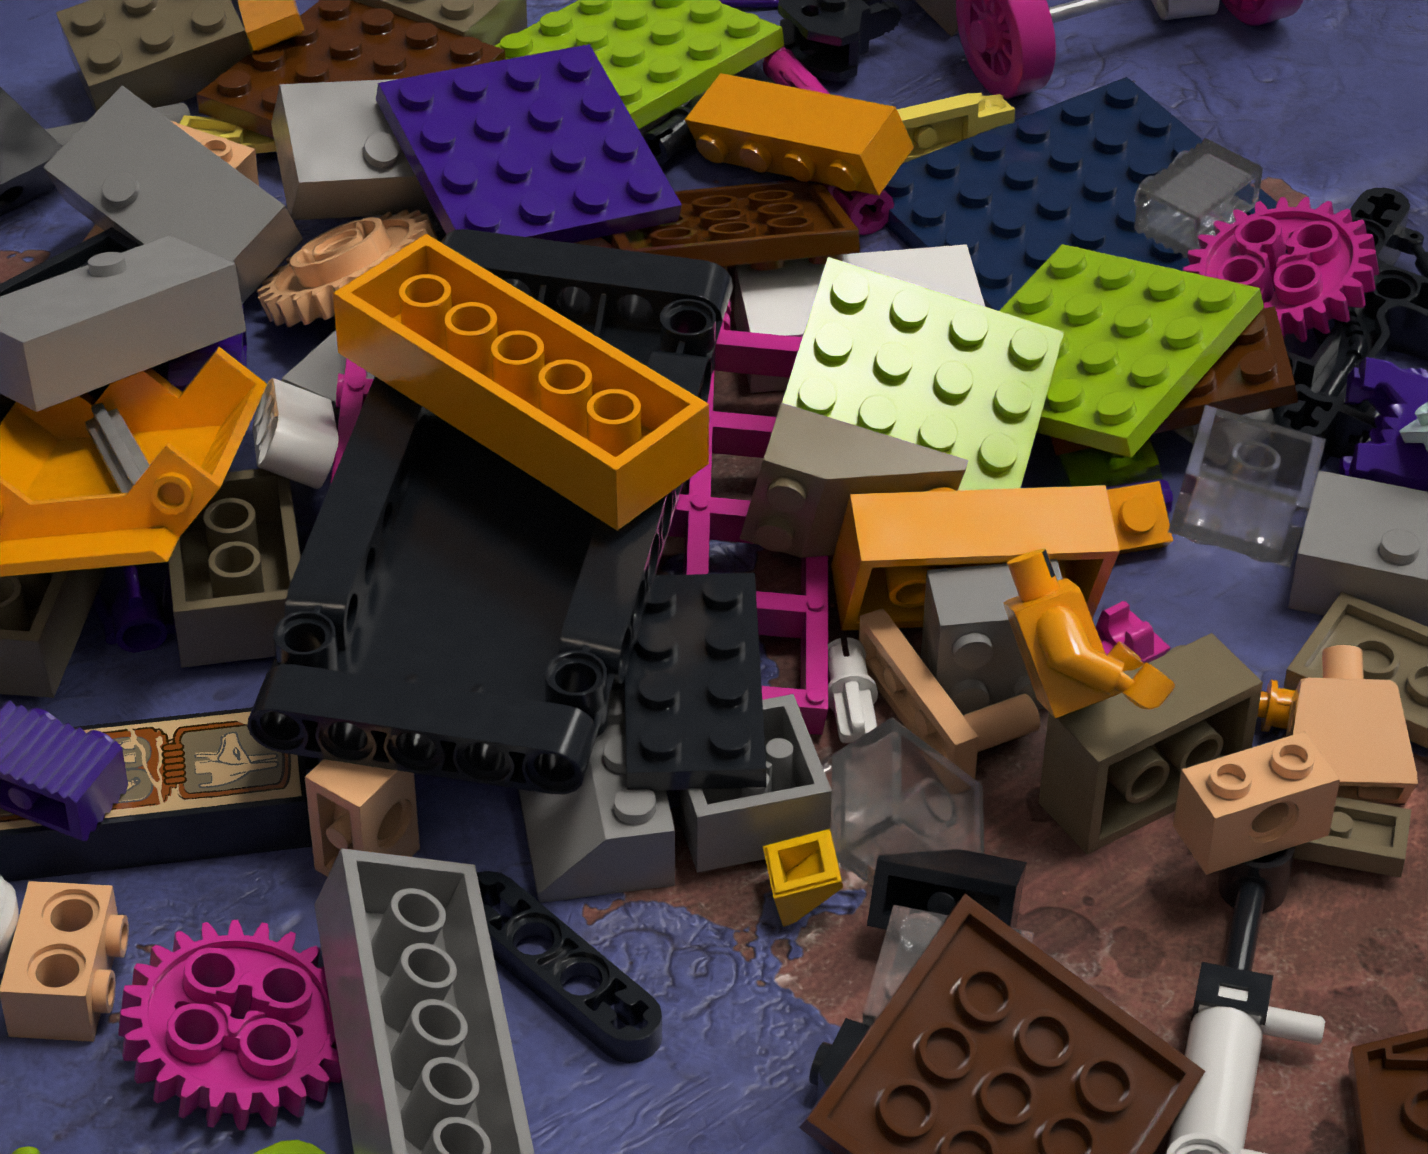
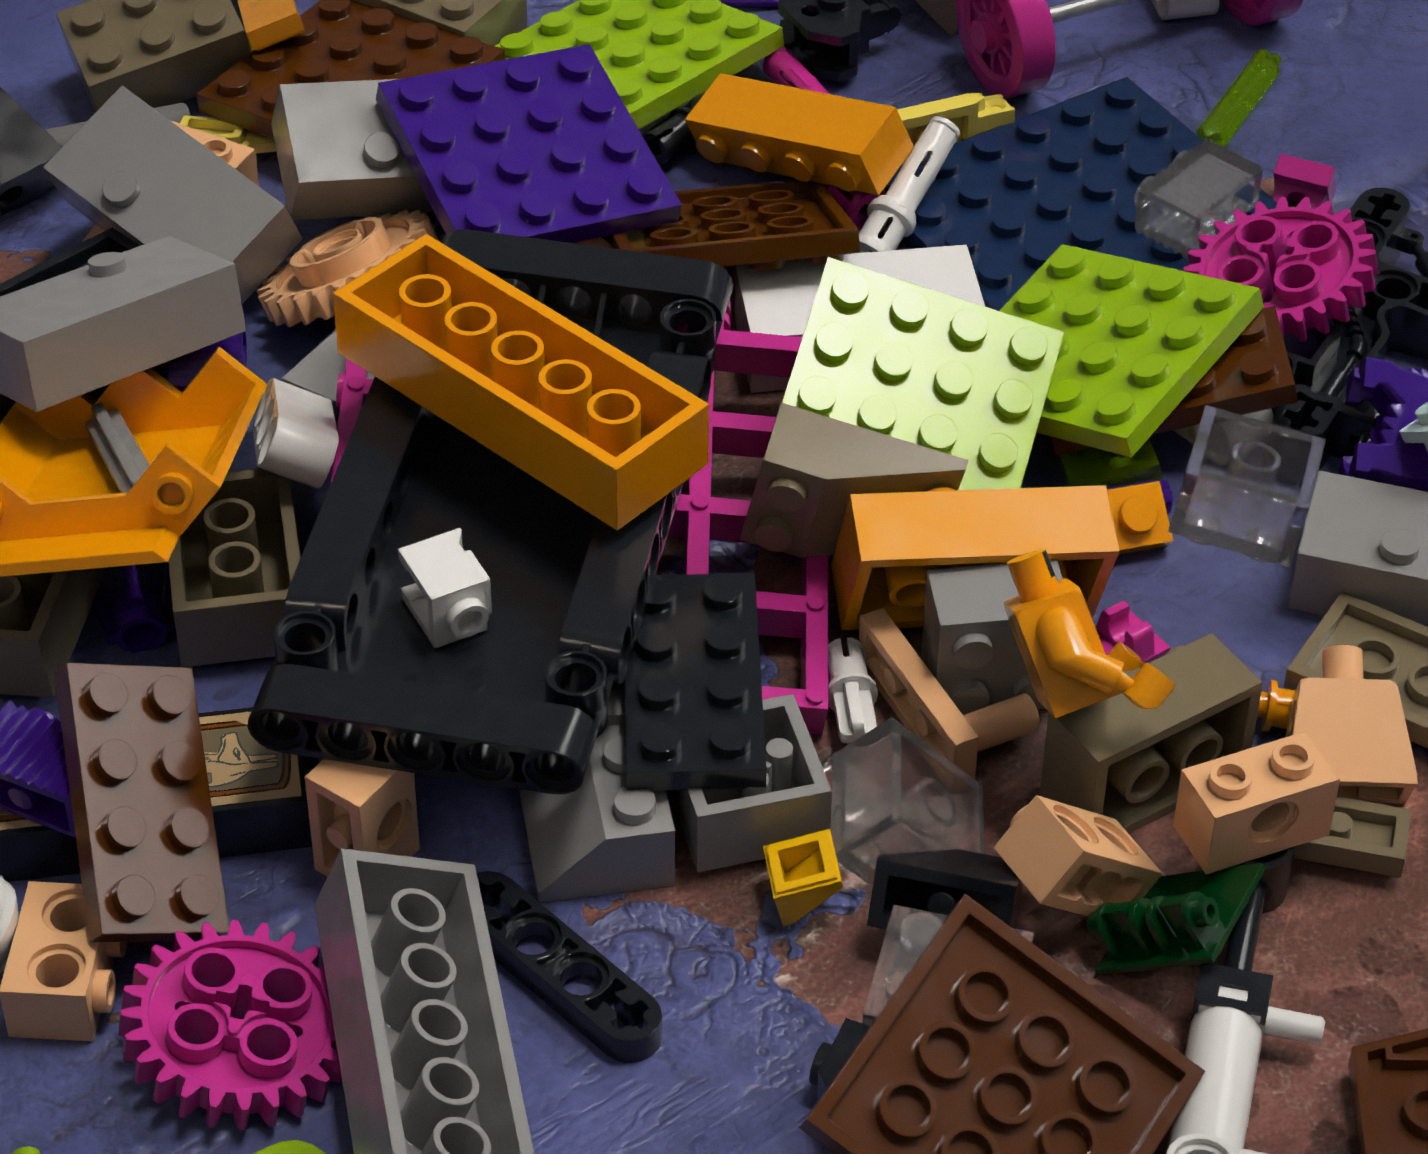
none -> plate [54,663,229,942]
none -> white window [398,528,492,648]
none -> white pin [851,116,960,254]
none -> light nougat brick [993,795,1163,916]
none -> dark green hinge [1087,863,1266,975]
none -> clear neon green axle [1196,49,1282,153]
none -> dark pink tile [1273,153,1336,209]

